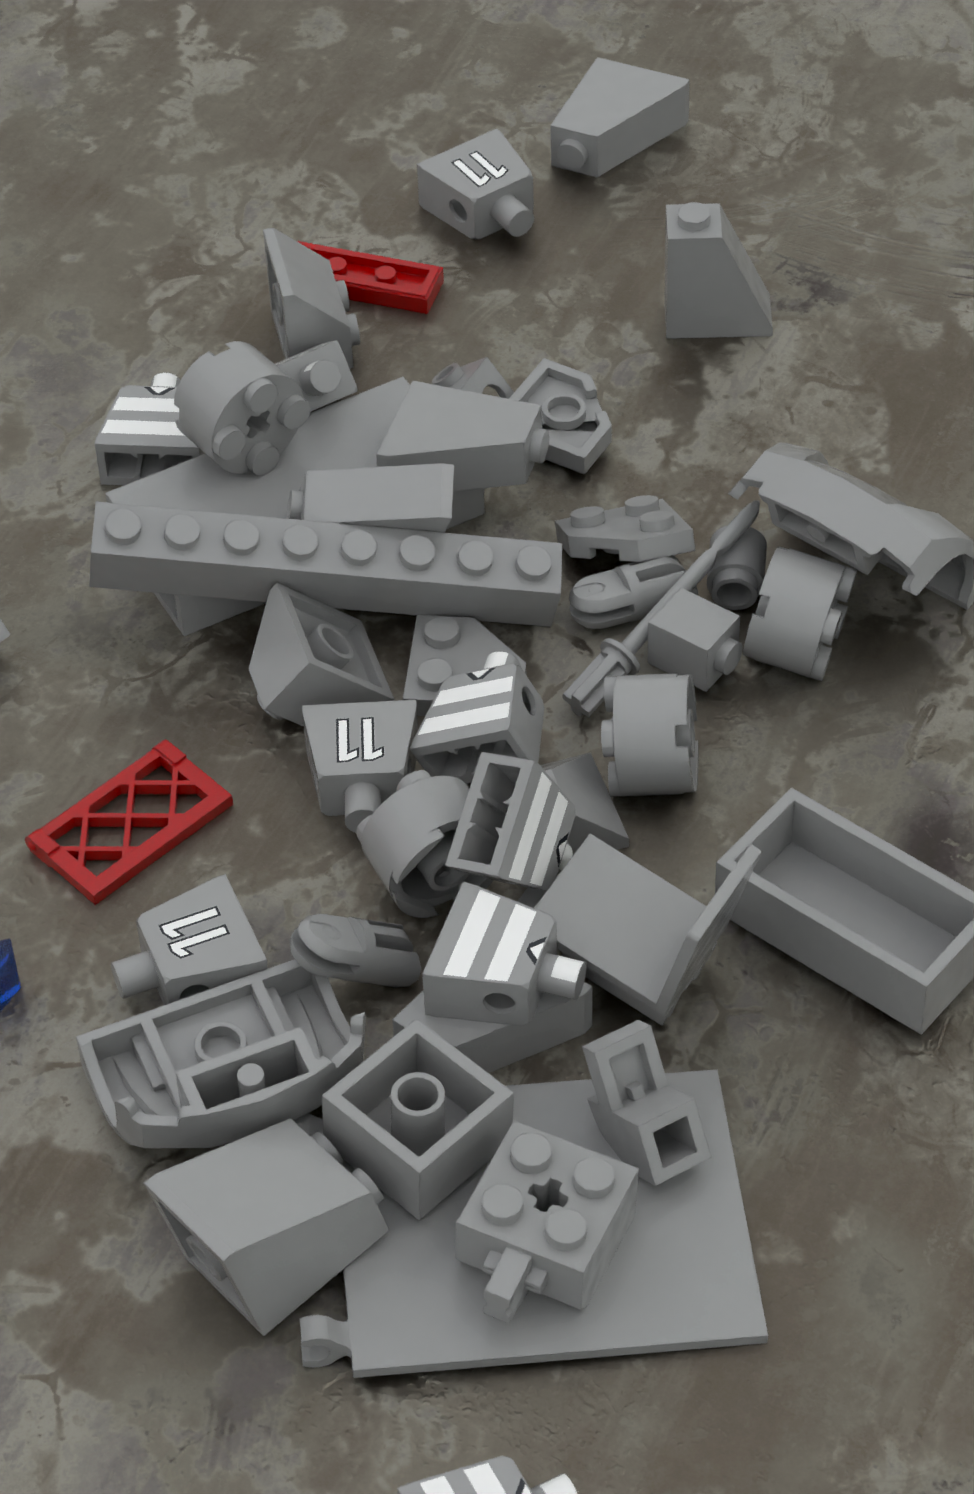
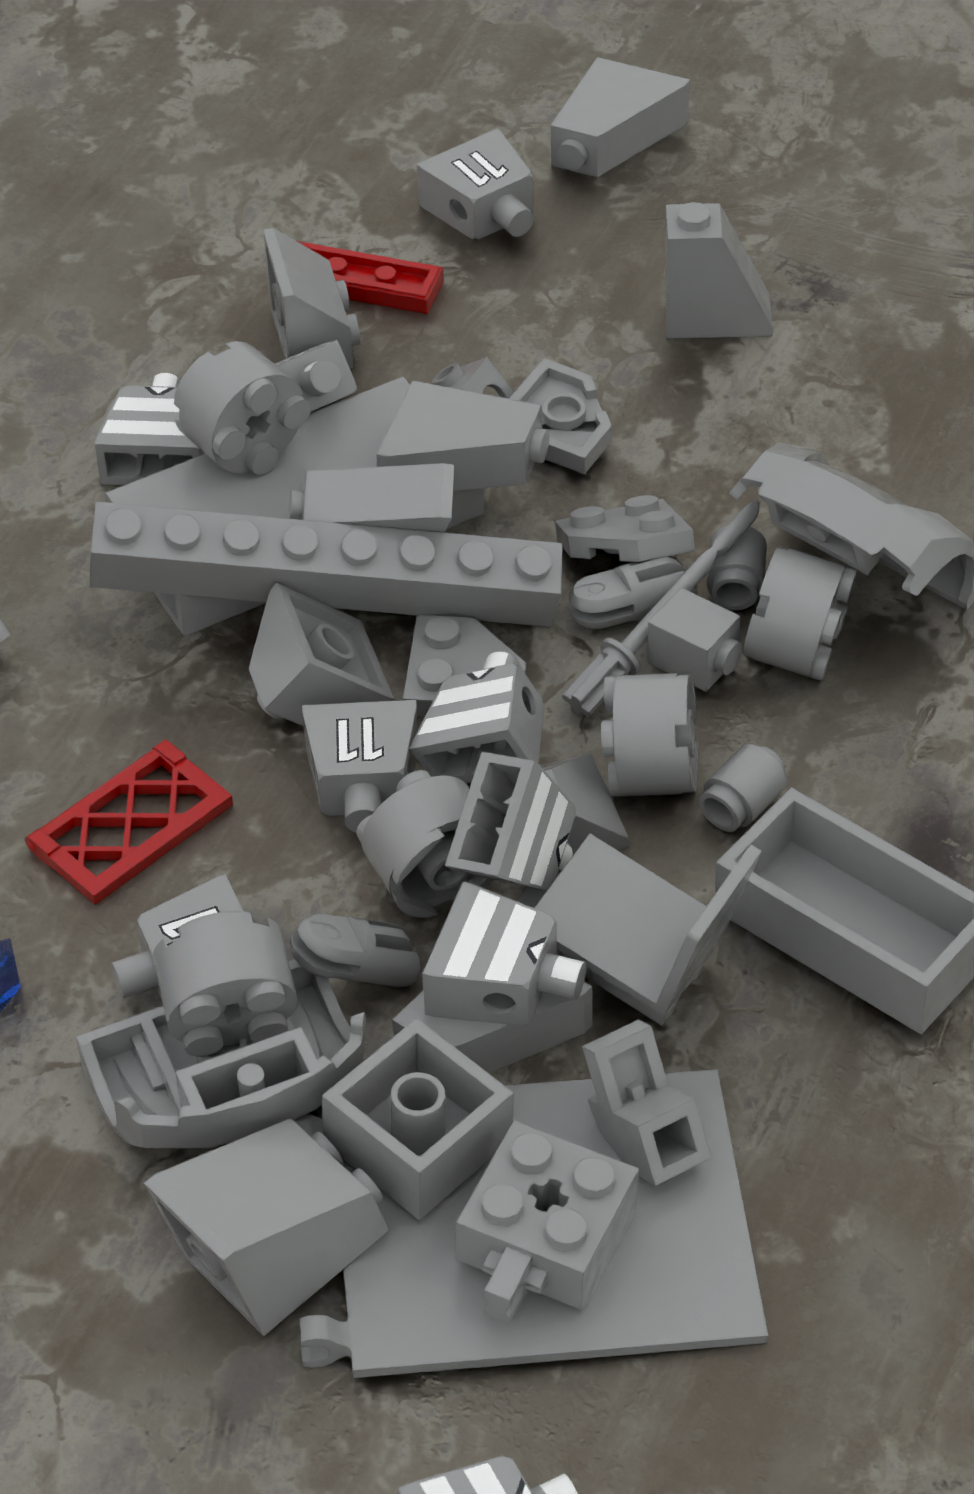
none -> light grey brick [153,911,298,1057]
none -> light grey brick [699,744,787,832]

